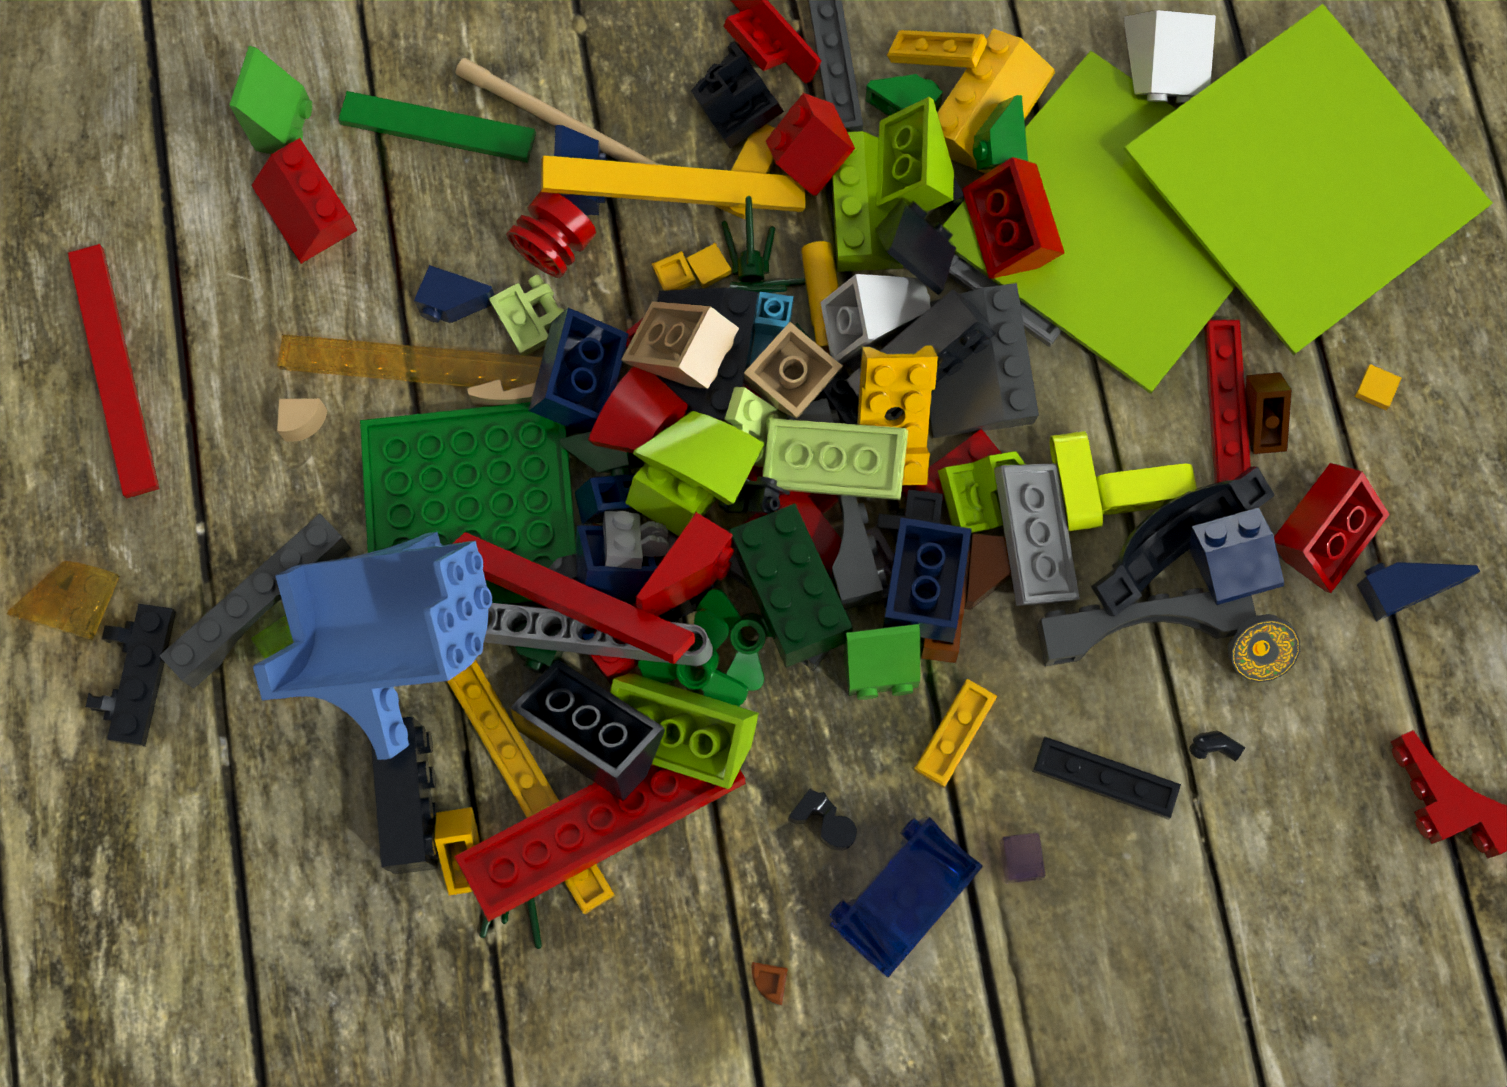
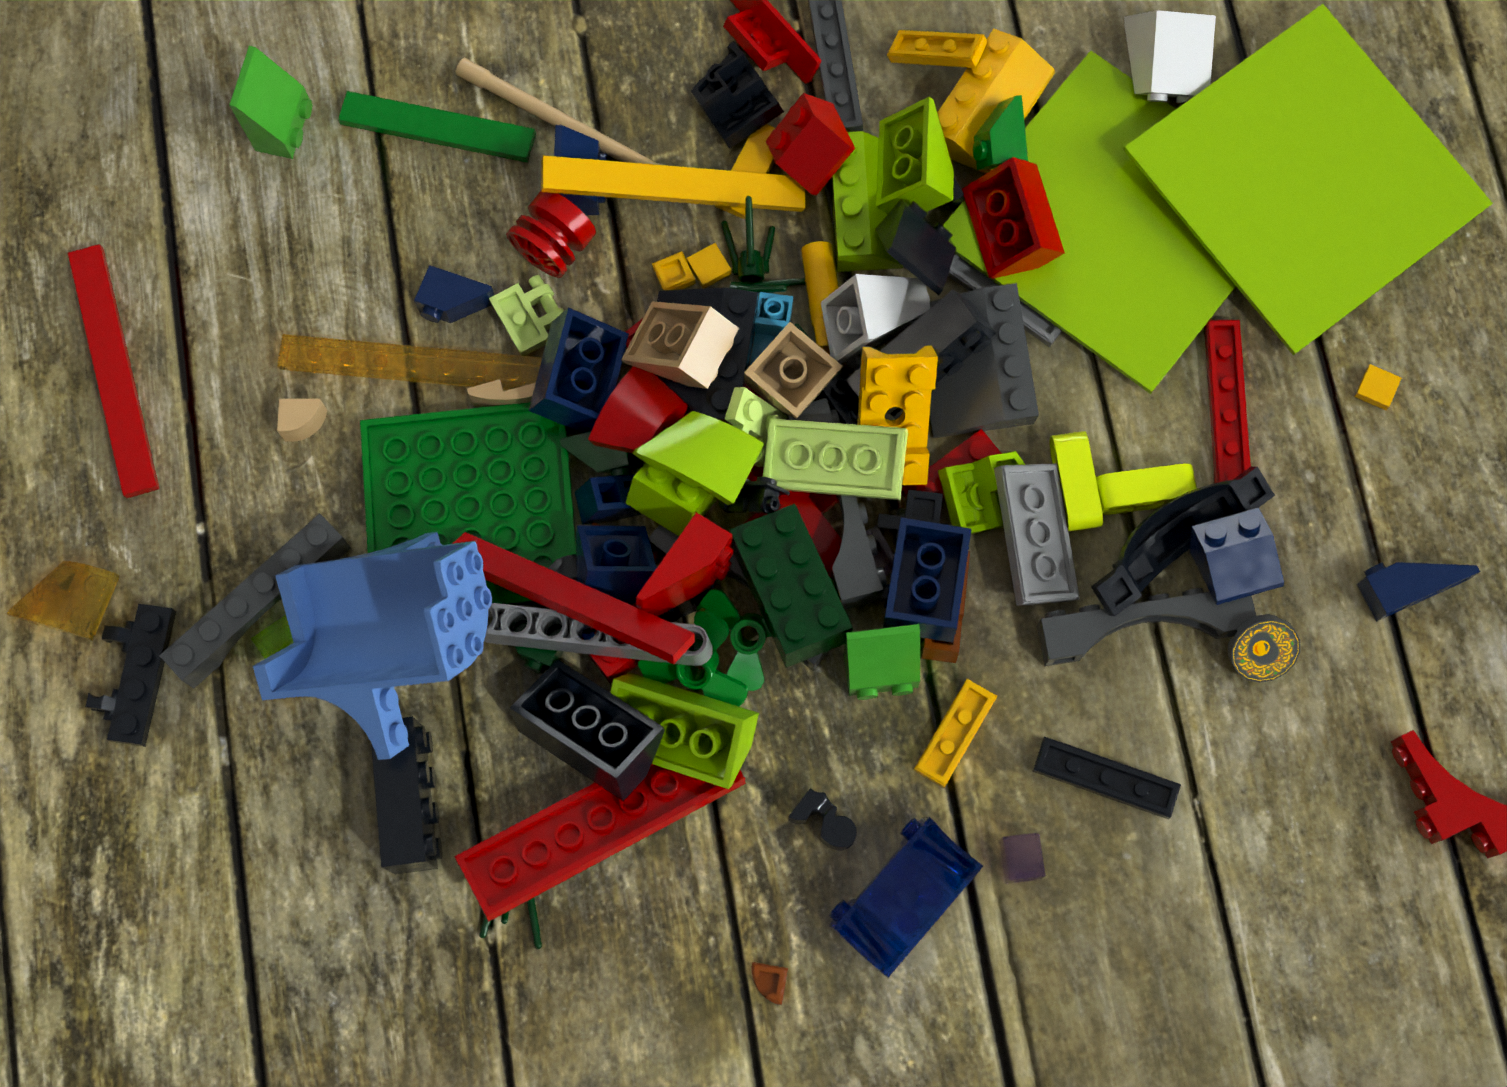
red slope [251,138,358,264] -> none
yellow slope [434,807,480,896] -> none
yellow tile [447,659,615,915] -> none
light grey hinge [603,511,669,569] -> none
green slope [865,74,943,116] -> none
reddish brown slope [964,534,1011,610] -> none
black arm [1189,731,1245,762] -> none
reddish brown slope [1245,372,1292,454] -> none
red slope [1274,463,1390,593] -> none

